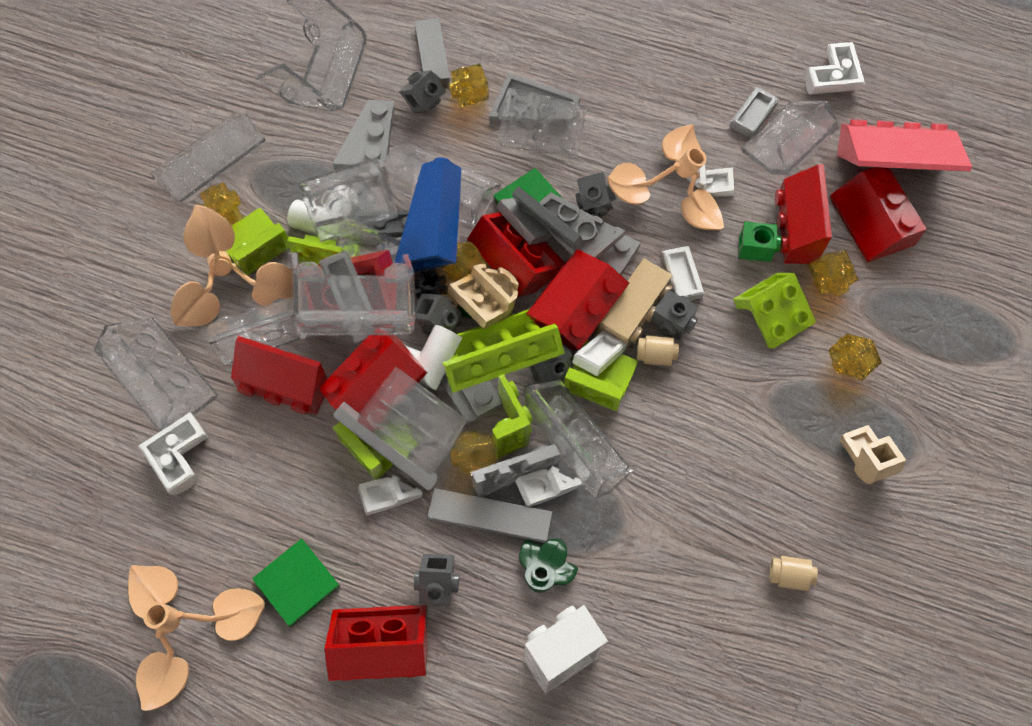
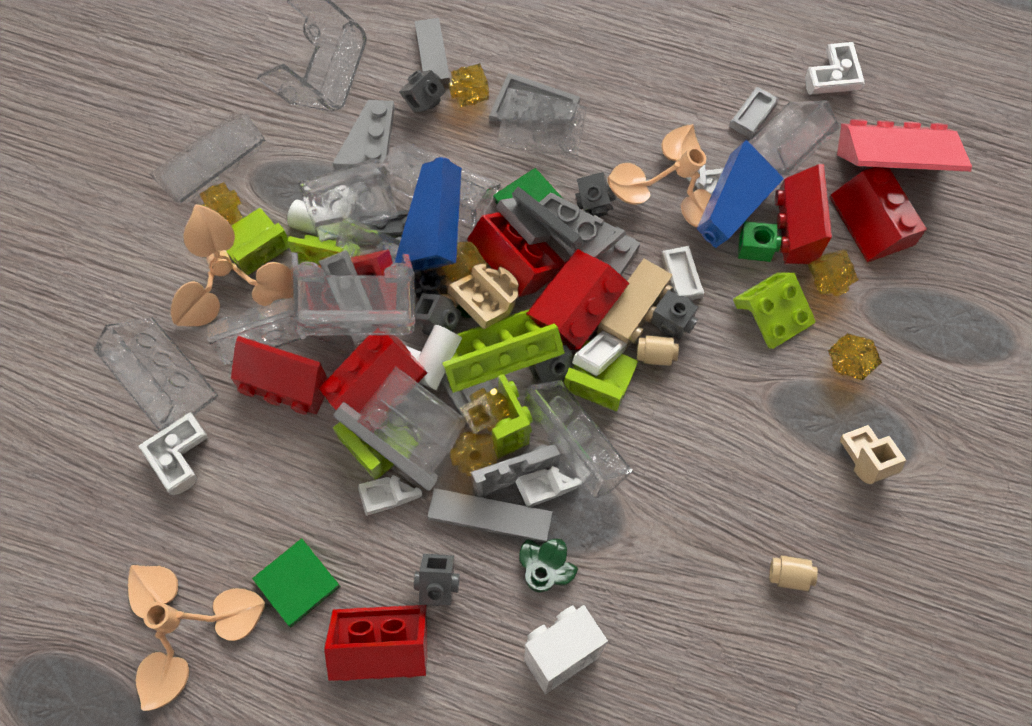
none -> clear yellow brick [460,387,511,434]
none -> blue slope [696,140,784,248]

